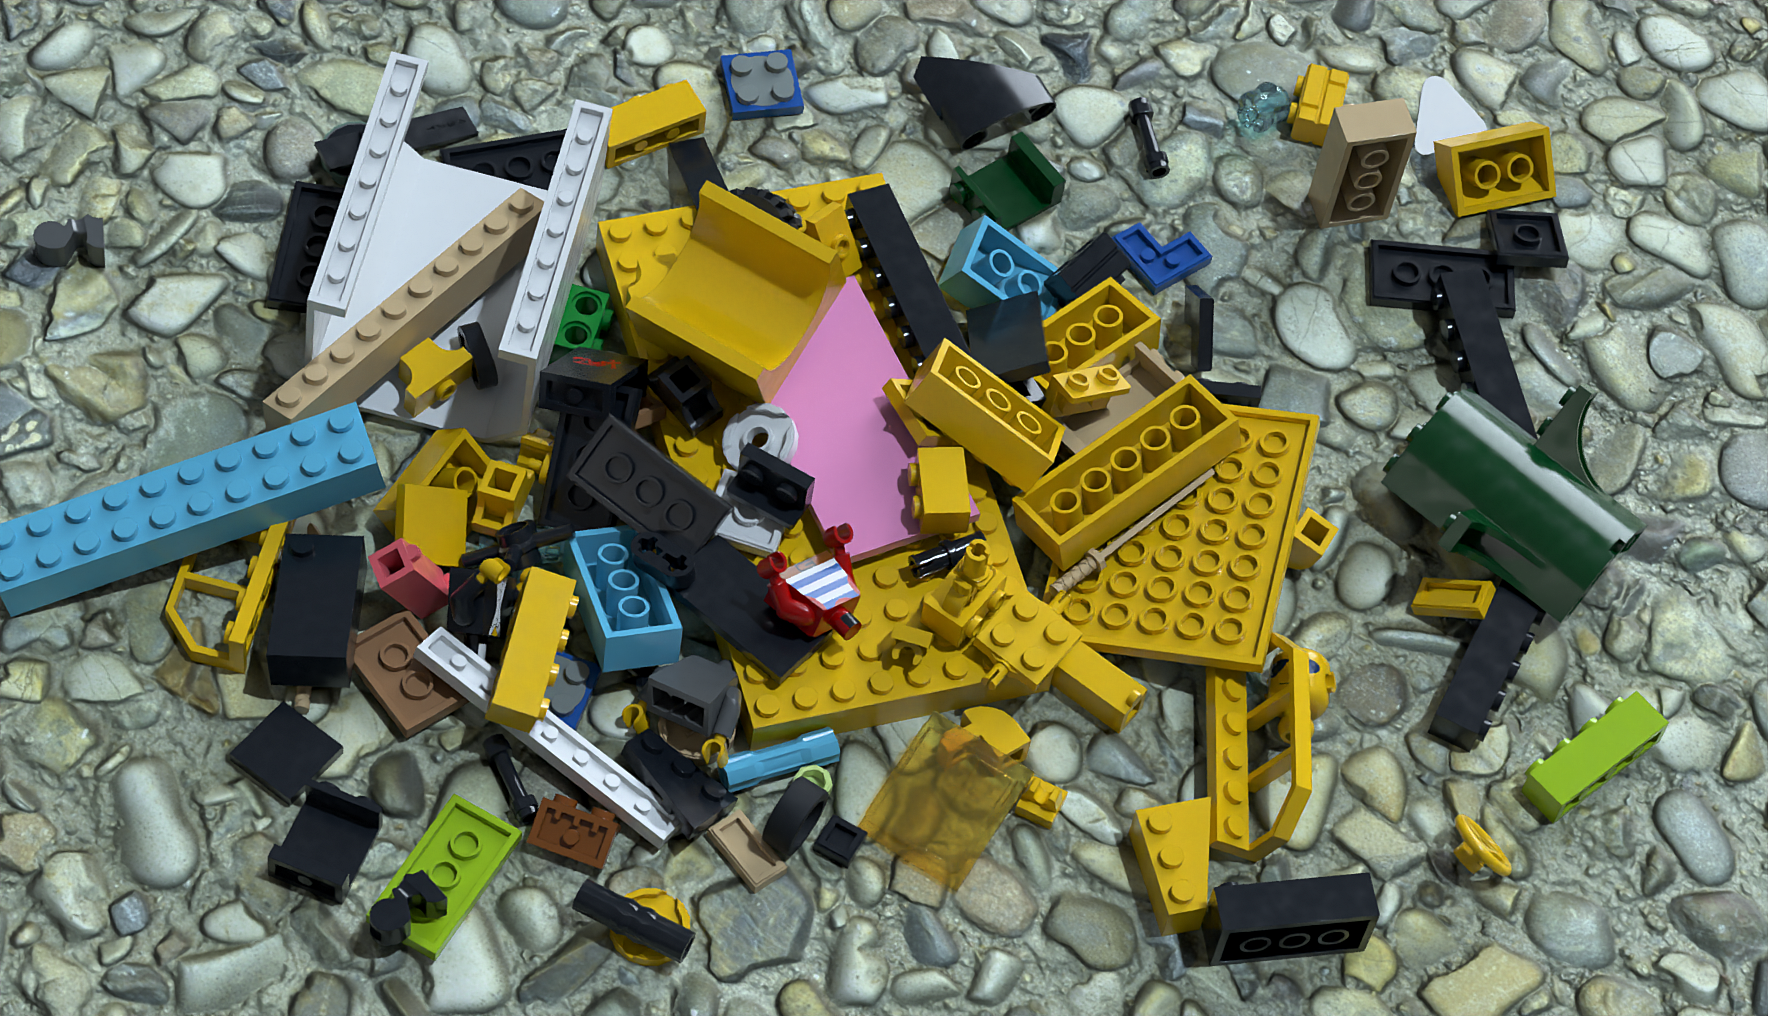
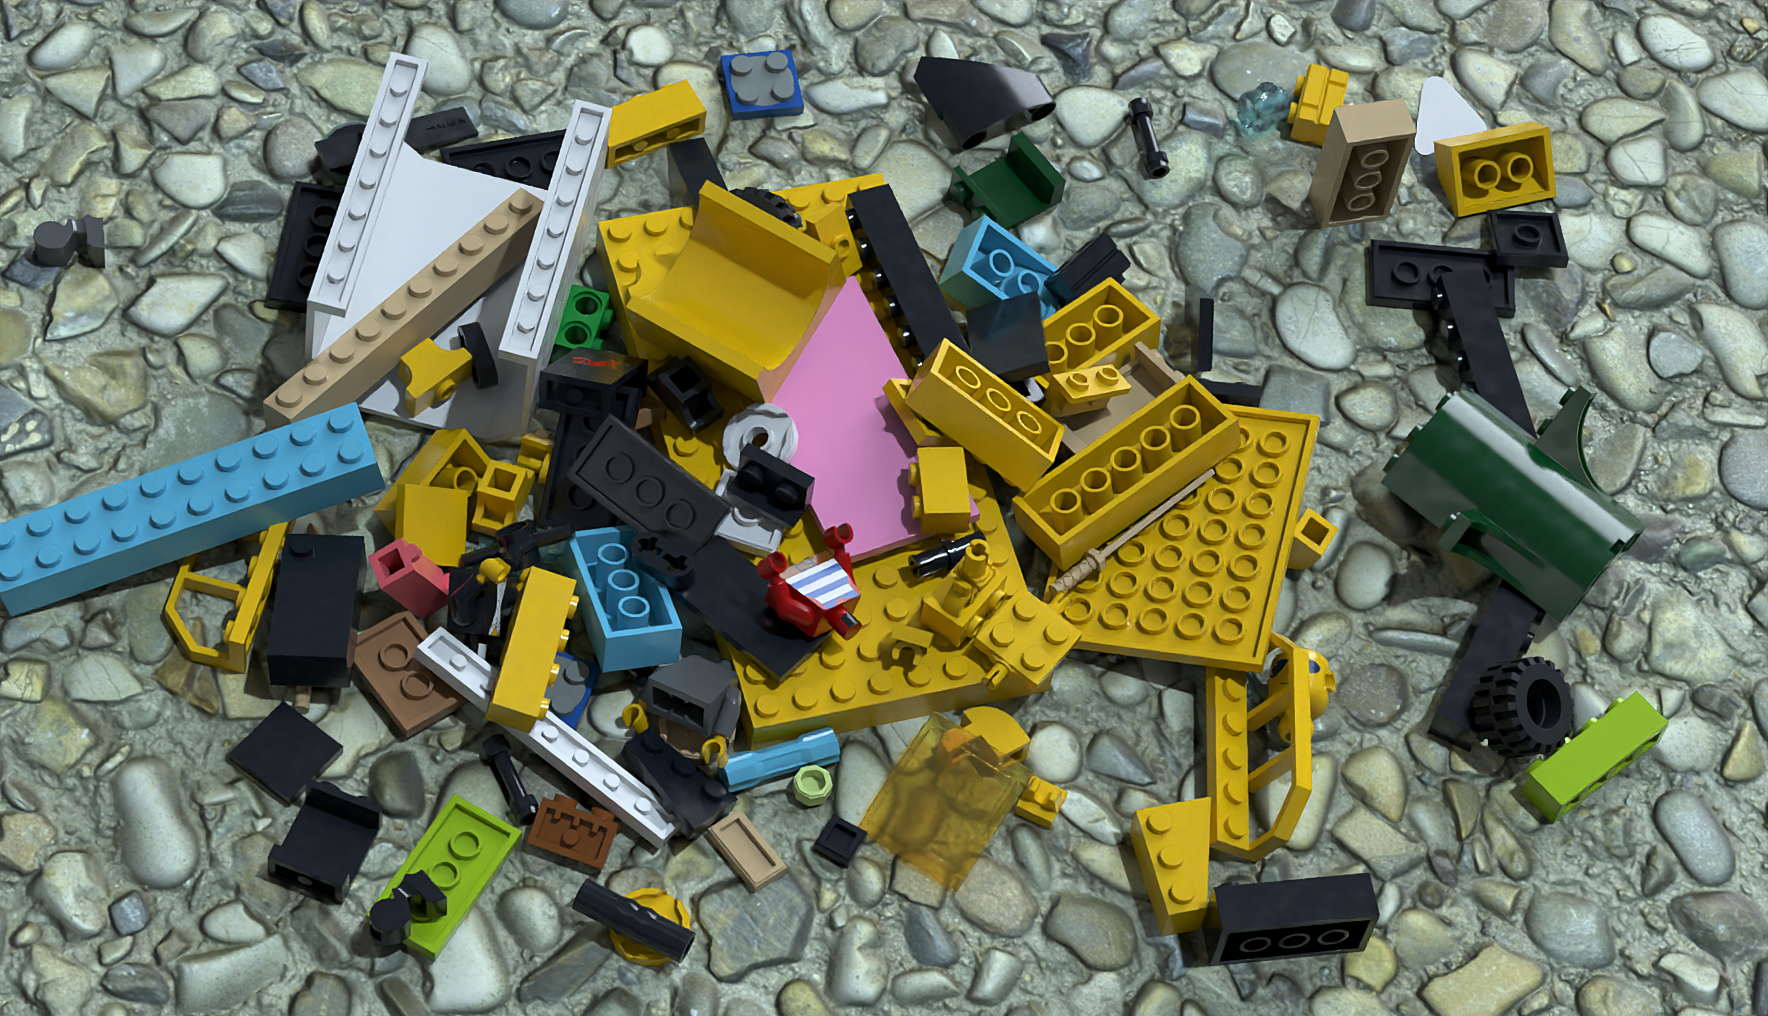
black tyre [762,776,829,856] -> none
yellow brick [1051,640,1148,734] -> none
blue tile [1111,222,1213,295] -> none
yellow tile [1411,577,1496,619] -> none
yellow piece [1453,814,1512,877] -> none
none -> black tyre [1473,656,1574,758]

